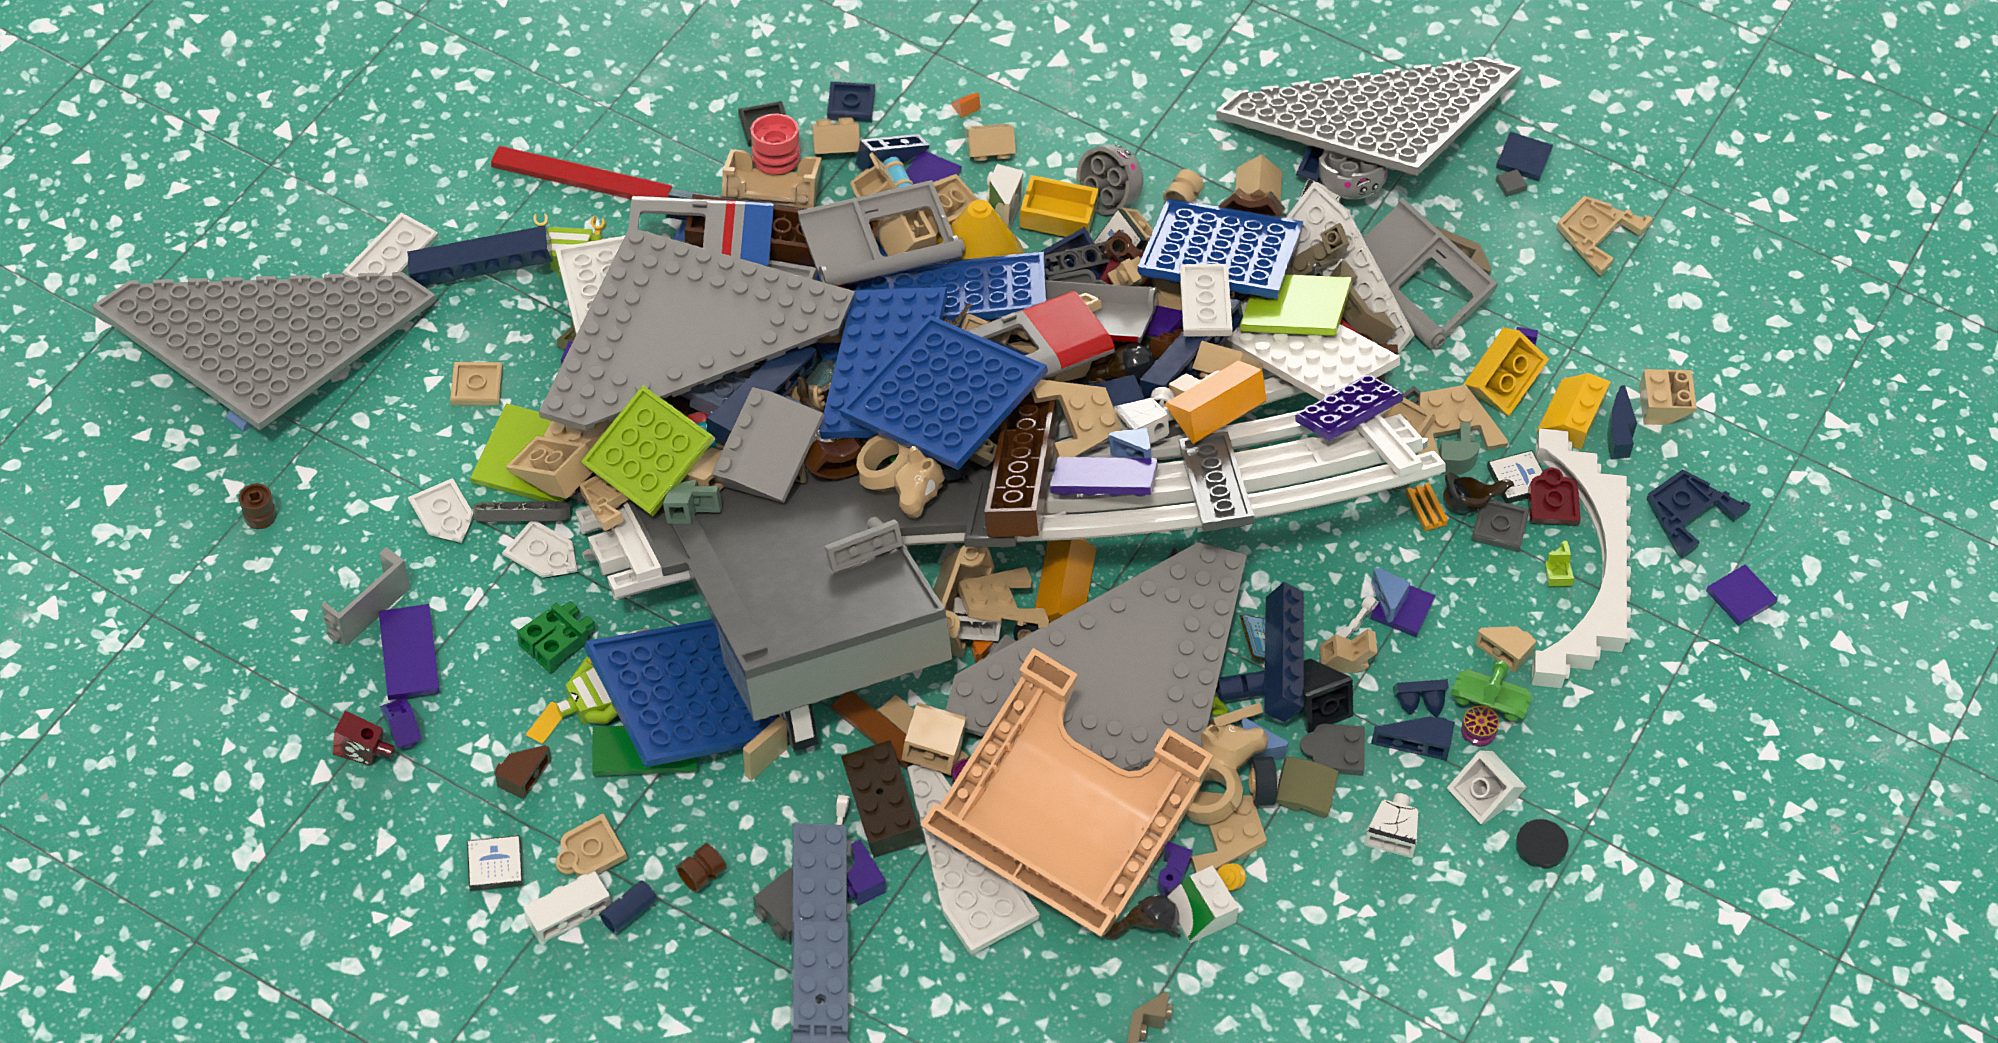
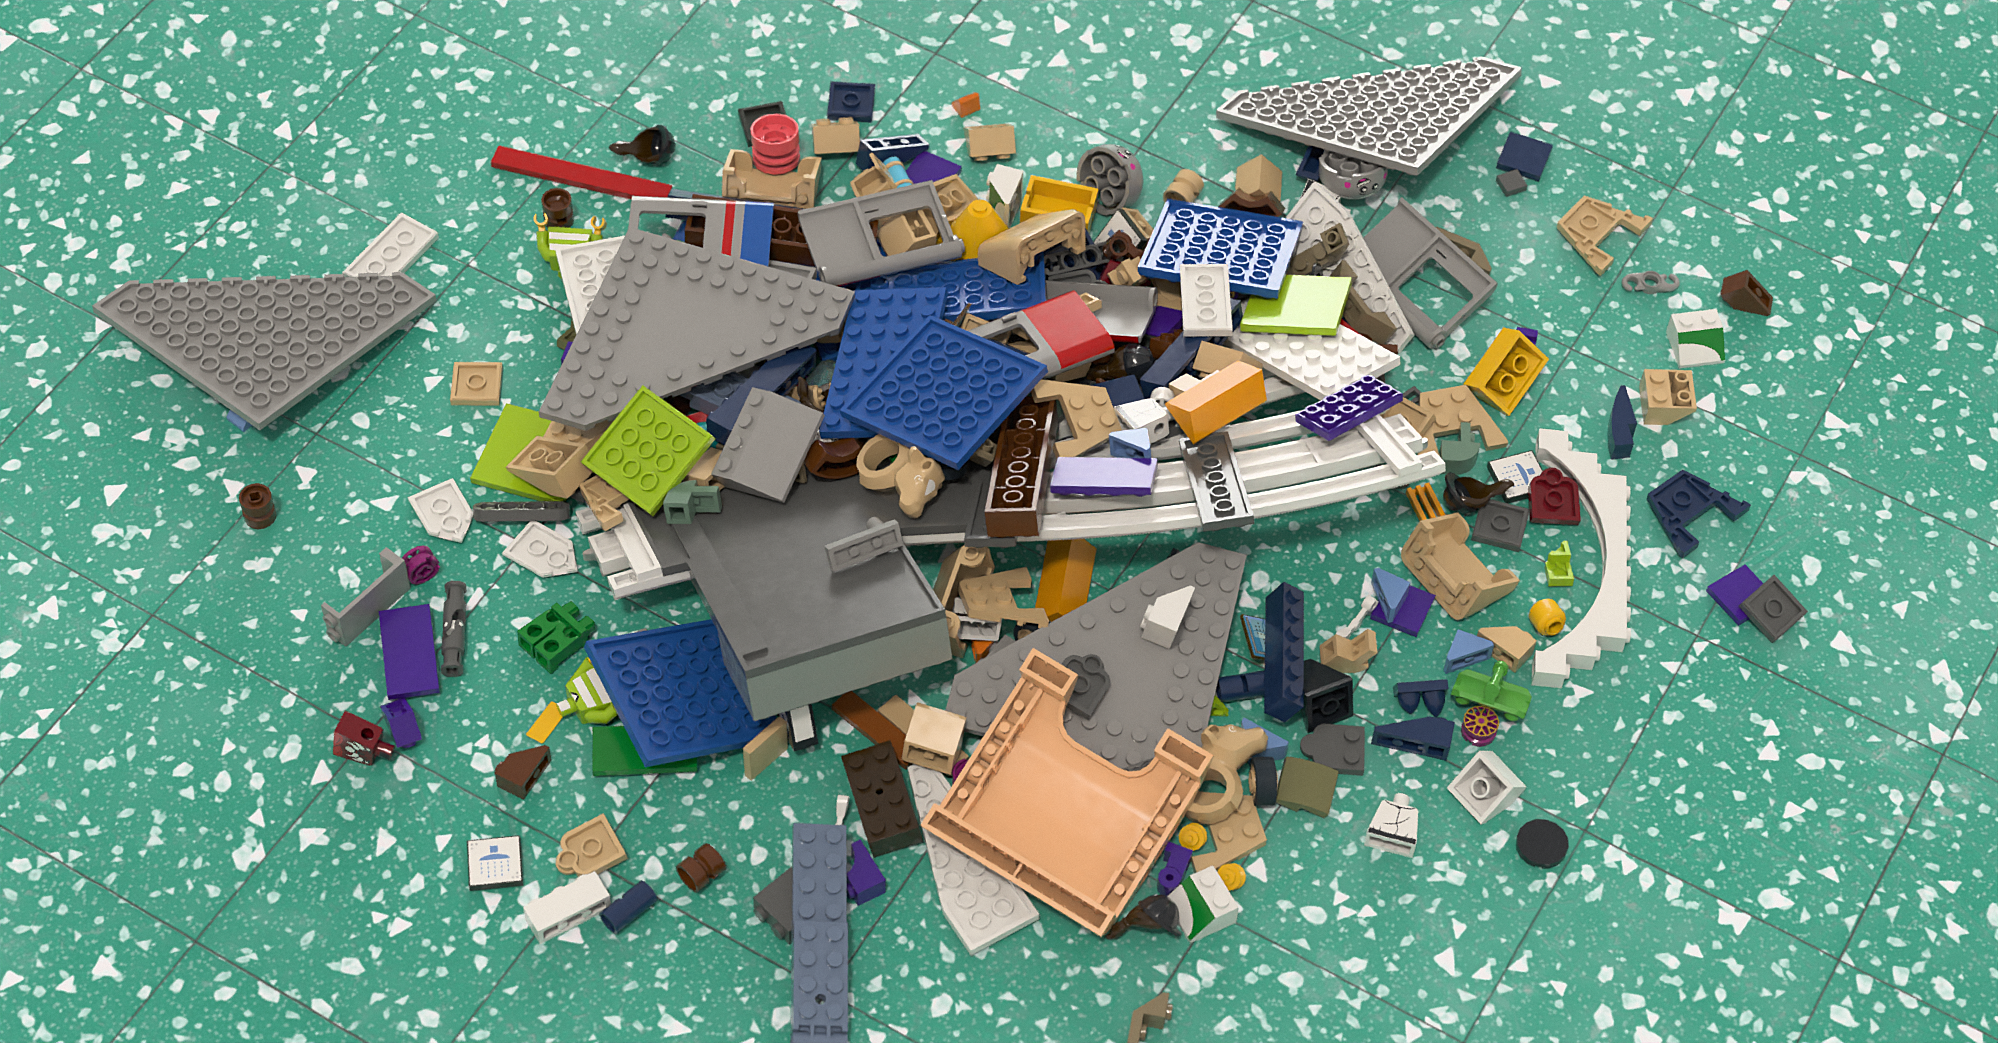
dark blue brick [407,226,553,287] -> none
tan tile [1208,703,1263,726] -> none
yellow slope [1536,373,1611,450] -> none
none -> magenta wheel [402,545,440,584]
none -> dark grey piece [441,581,467,677]
none -> reddish brown wheel [541,188,574,229]
none -> piece [609,125,676,165]
none -> tan windscreen [978,209,1086,285]
none -> dark grey plate [1061,654,1110,720]
none -> white slope [1140,586,1195,649]
none -> yellow wheel [1179,823,1207,851]
none -> tan windscreen [1401,512,1520,620]
none -> medium blue slope [1443,629,1494,674]
none -> yellow head [1529,599,1566,636]
none -> light grey piece [1622,271,1680,294]
none -> white slope [1666,309,1725,369]
none -> reddish brown slope [1721,270,1773,316]
none -> dark grey tile [1739,575,1808,643]

